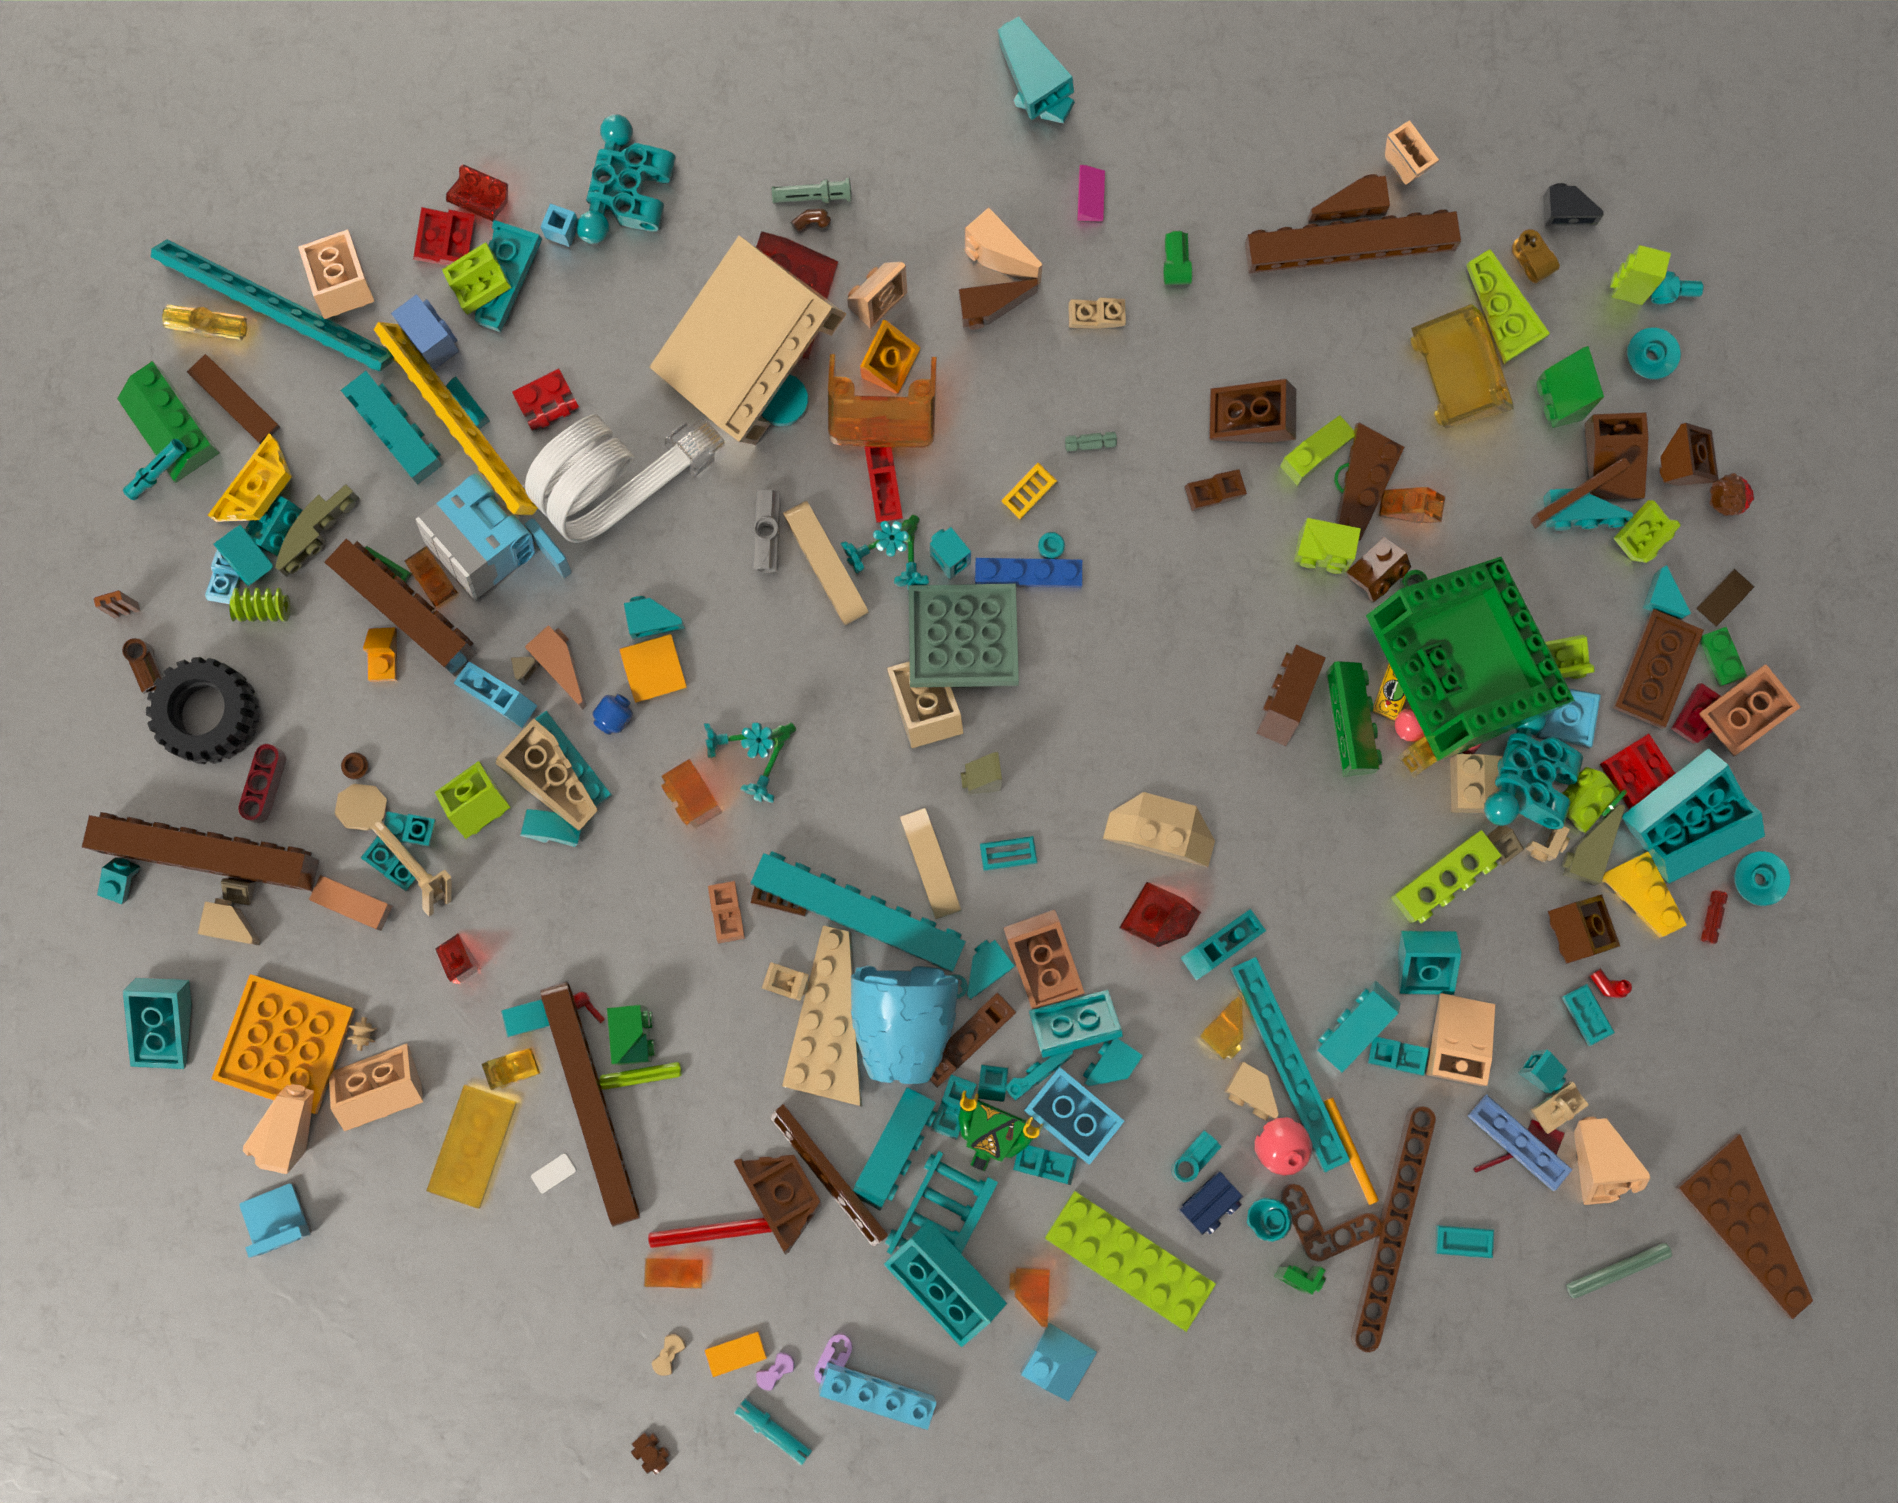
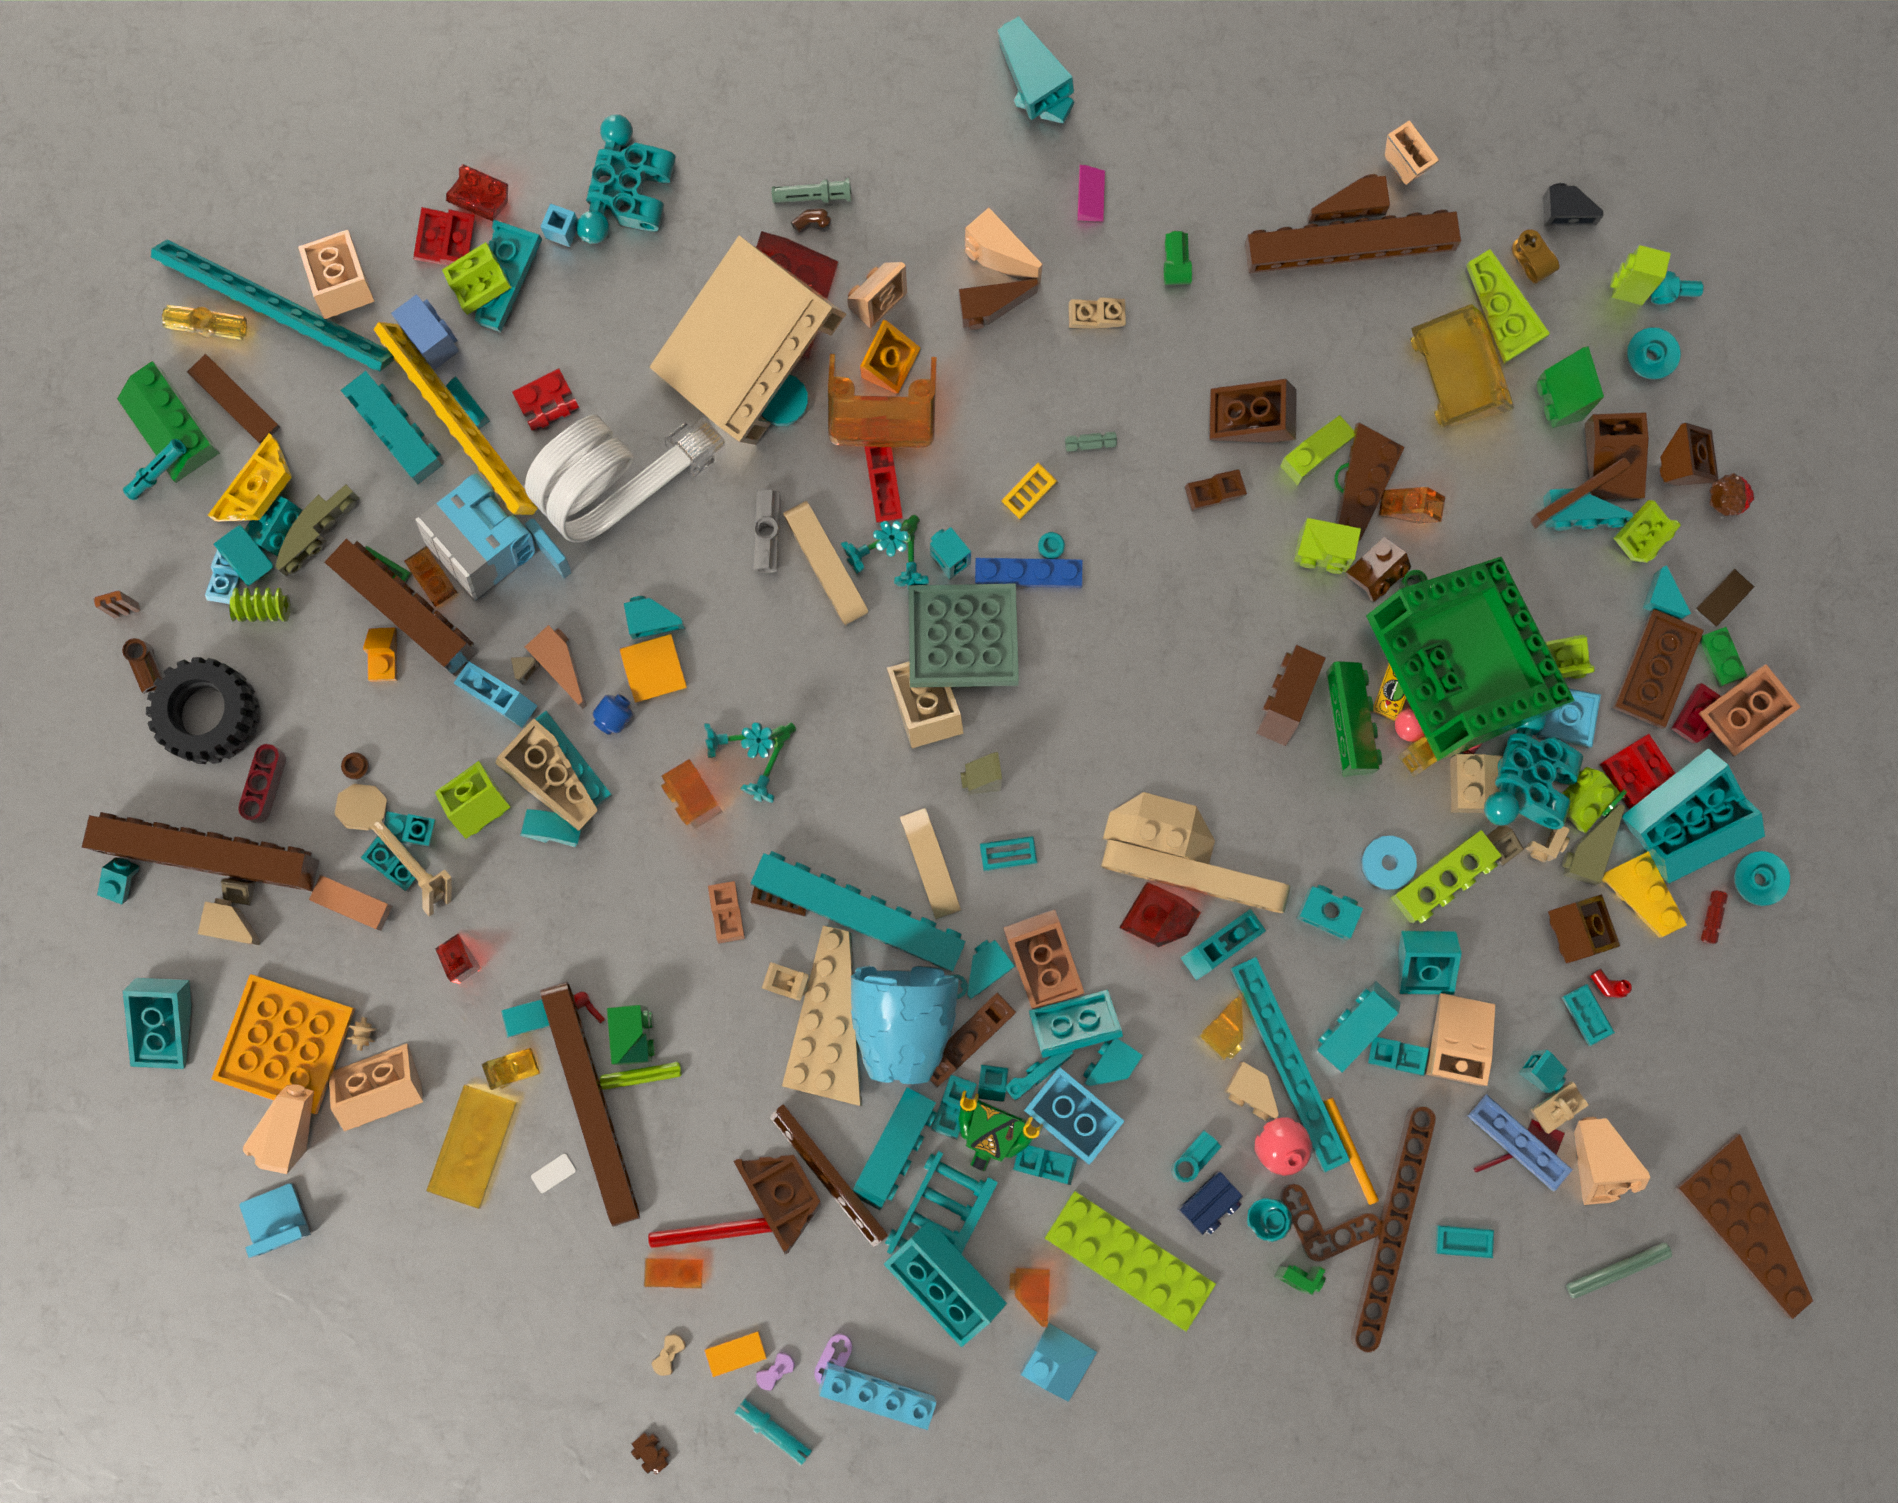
none -> tan beam [1101,840,1291,913]
none -> teal brick [1296,885,1363,941]
none -> medium azure tile [1361,836,1417,890]

